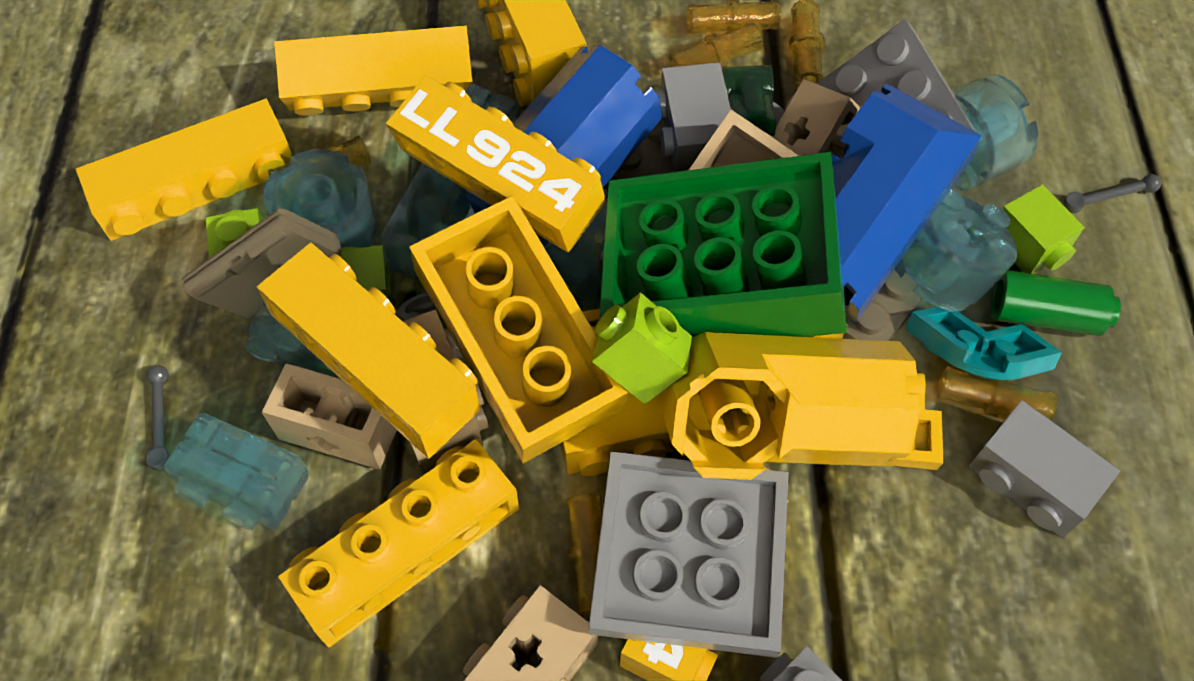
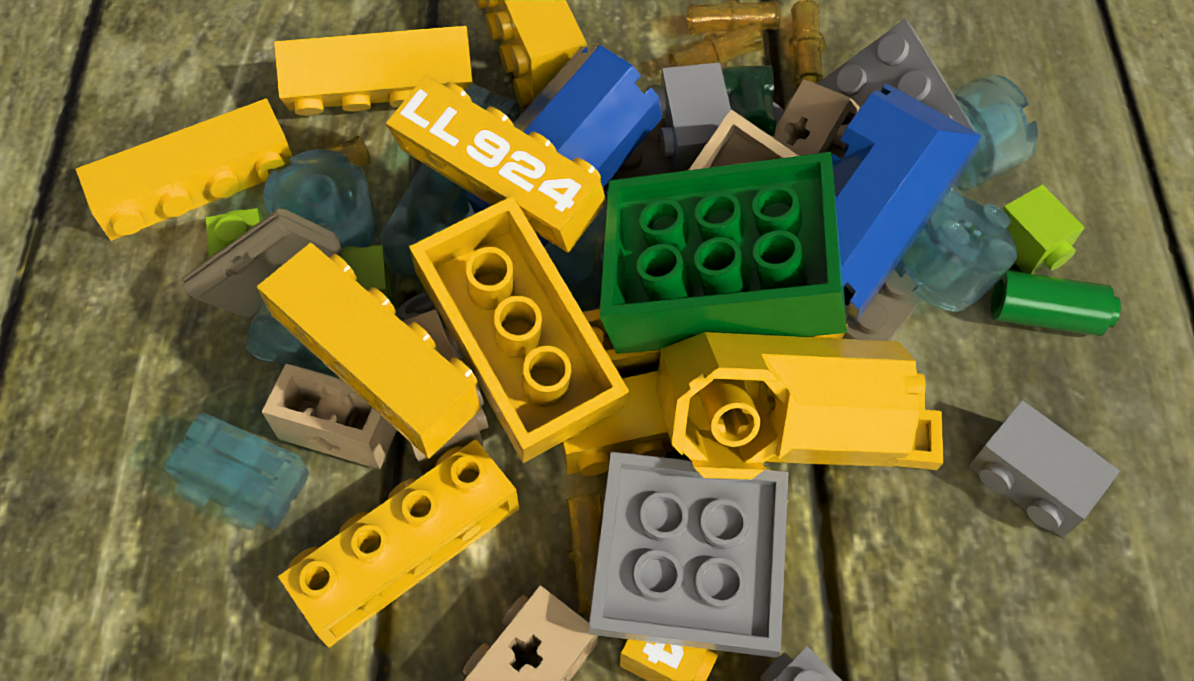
dark grey hinge [146,365,172,471] -> none
lime brick [592,292,692,404] -> none
teal plate [906,304,1062,380] -> none
clear yellow pin [937,366,1057,421] -> none
dark grey hinge [1063,174,1161,213] -> none

